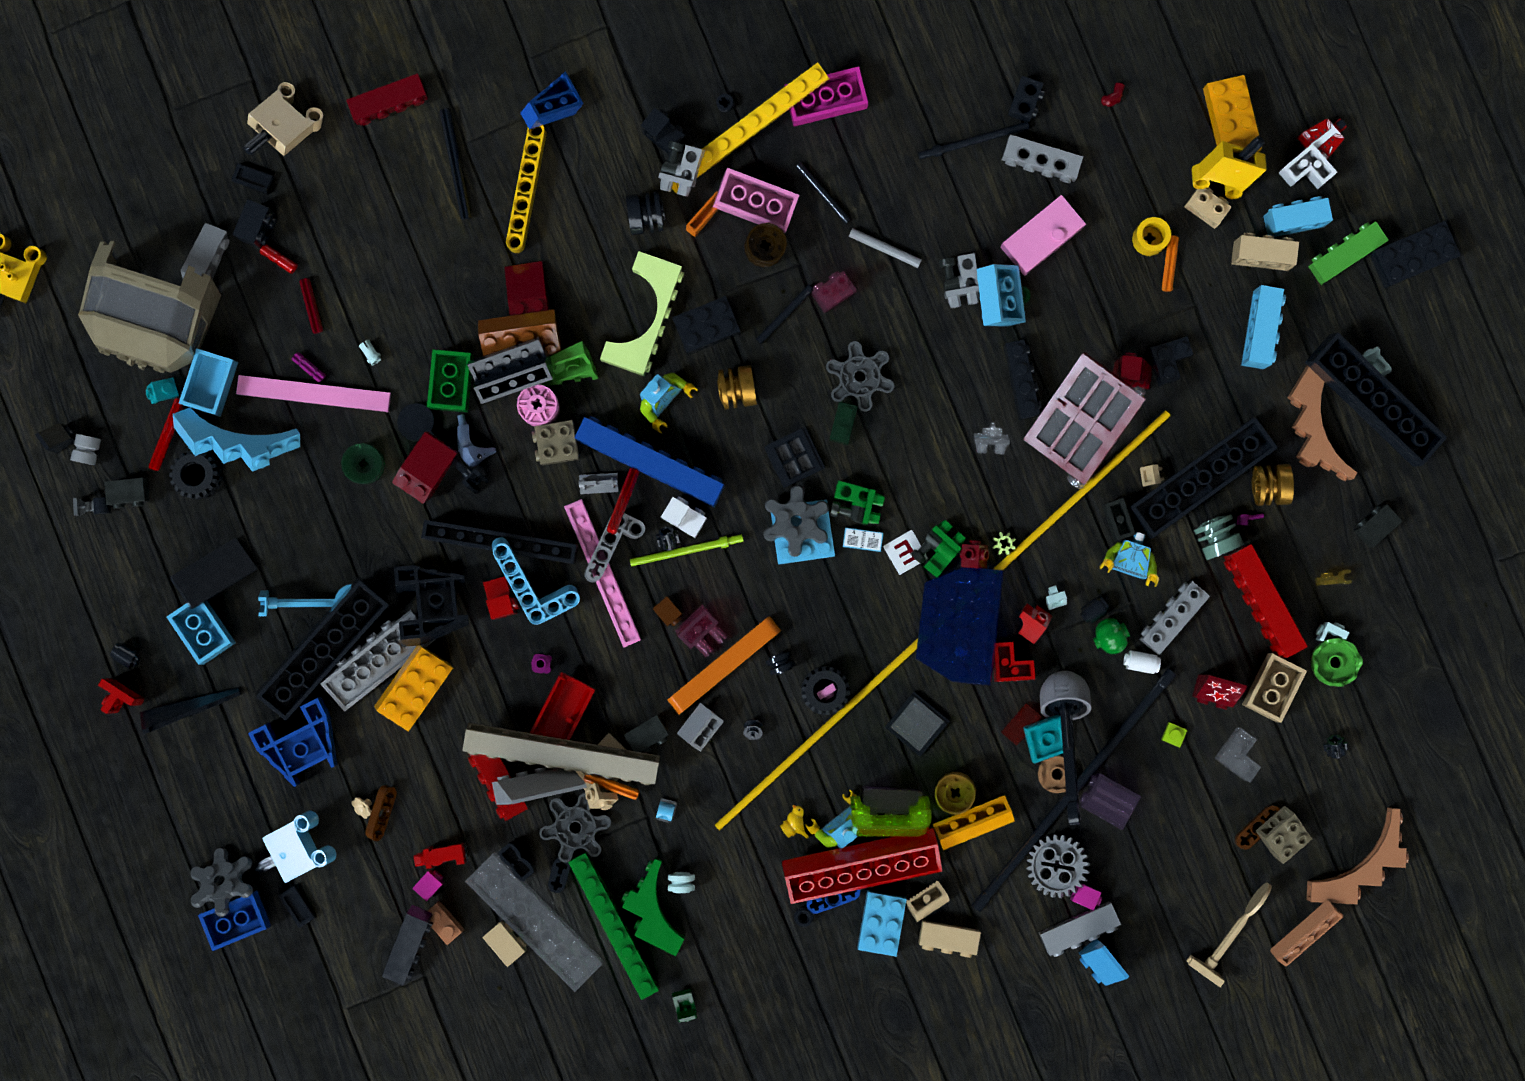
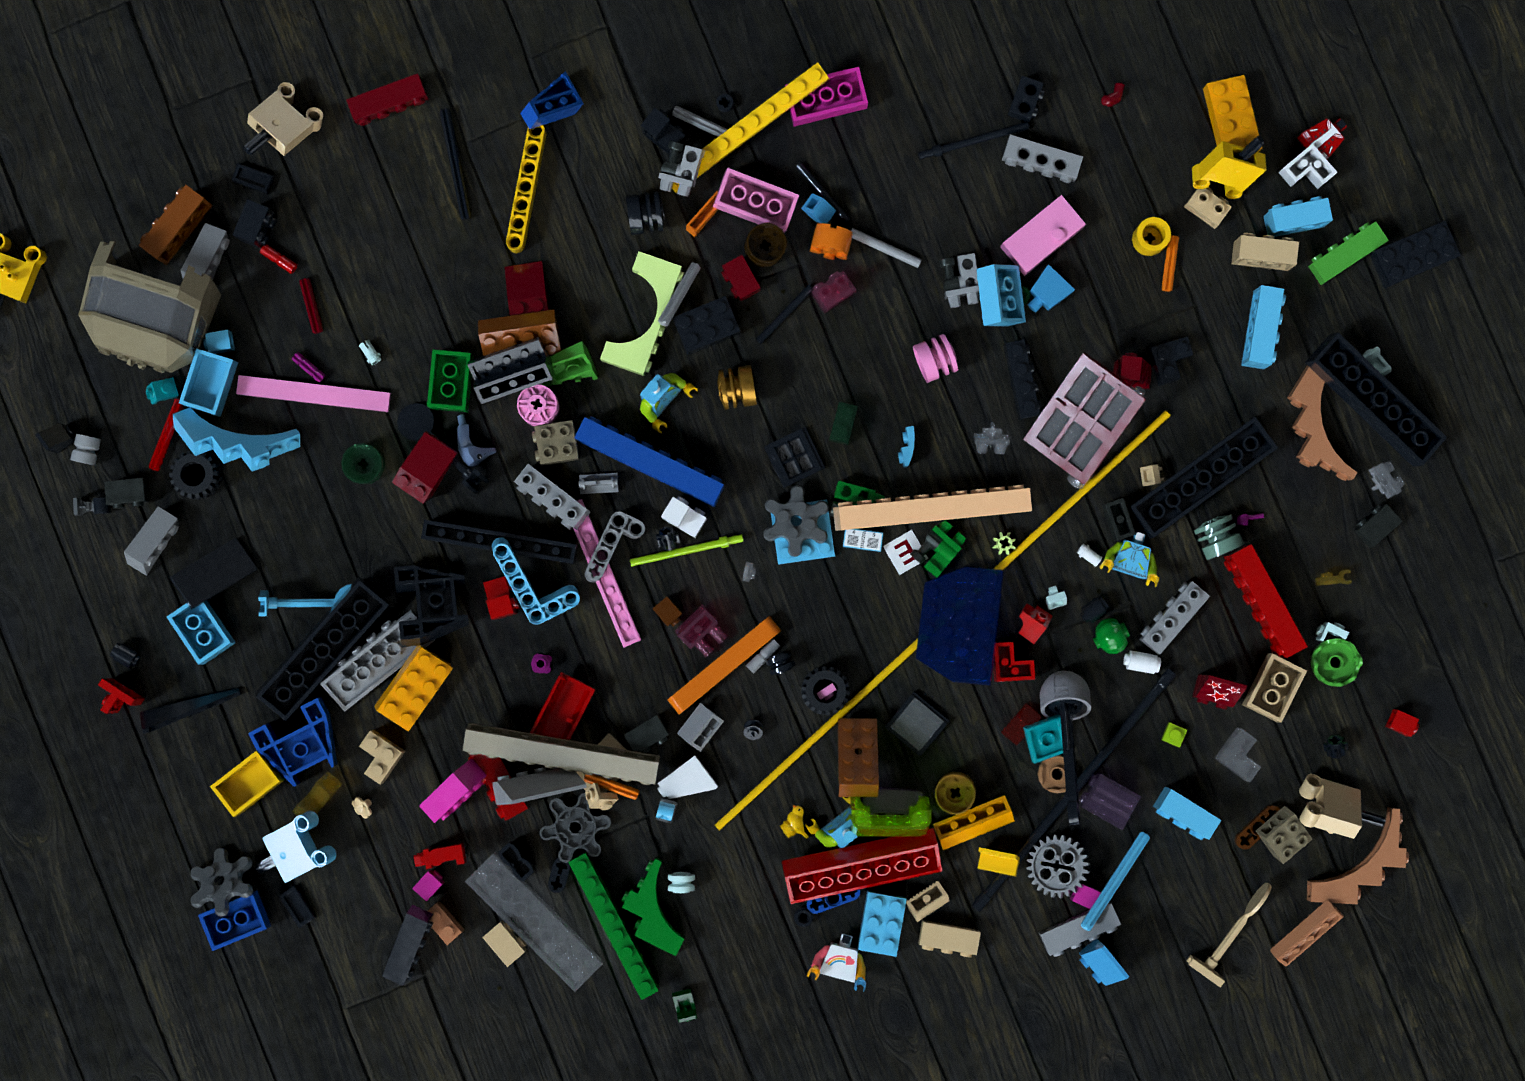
reddish brown beam [366,785,397,841] -> none
red axle [607,468,639,534] -> none
dark grey plate [826,341,894,412] -> none
dark red brick [960,540,989,568] -> none
pearl gold wheel [1252,464,1294,506] -> none
none -> light grey wedge [124,507,179,576]
none -> dark orange brick [139,185,213,265]
none -> medium azure brick [203,329,235,354]
none -> yellow piece [210,751,284,817]
none -> clear yellow brick [292,772,342,823]
none -> tan brick [359,730,405,784]
none -> dark pink brick [419,758,487,823]
none -> light grey brick [514,464,590,530]
none -> white slope [657,755,718,799]
none -> light grey axle [658,262,701,327]
none -> light grey axle [672,106,728,137]
none -> dark red brick [721,255,761,302]
none -> clear plate [742,562,757,583]
none -> light grey piece [746,638,780,673]
none -> dark azure brick [801,193,836,224]
none -> torso [807,934,866,992]
none -> orange brick [810,223,853,260]
none -> light nougat brick [833,485,1032,531]
none -> dark orange brick [838,718,879,797]
none -> medium azure slope [898,426,915,468]
none -> bright pink wheel [913,334,958,383]
none -> yellow panel [978,847,1020,877]
none -> dark azure torso [1028,265,1075,313]
none -> white pin [1077,544,1102,567]
none -> medium azure axle [1081,832,1150,931]
none -> medium azure piece [1153,787,1221,840]
none -> tan piece [1299,774,1386,839]
none -> clear hips [1369,461,1405,499]
none -> red brick [1385,709,1419,737]

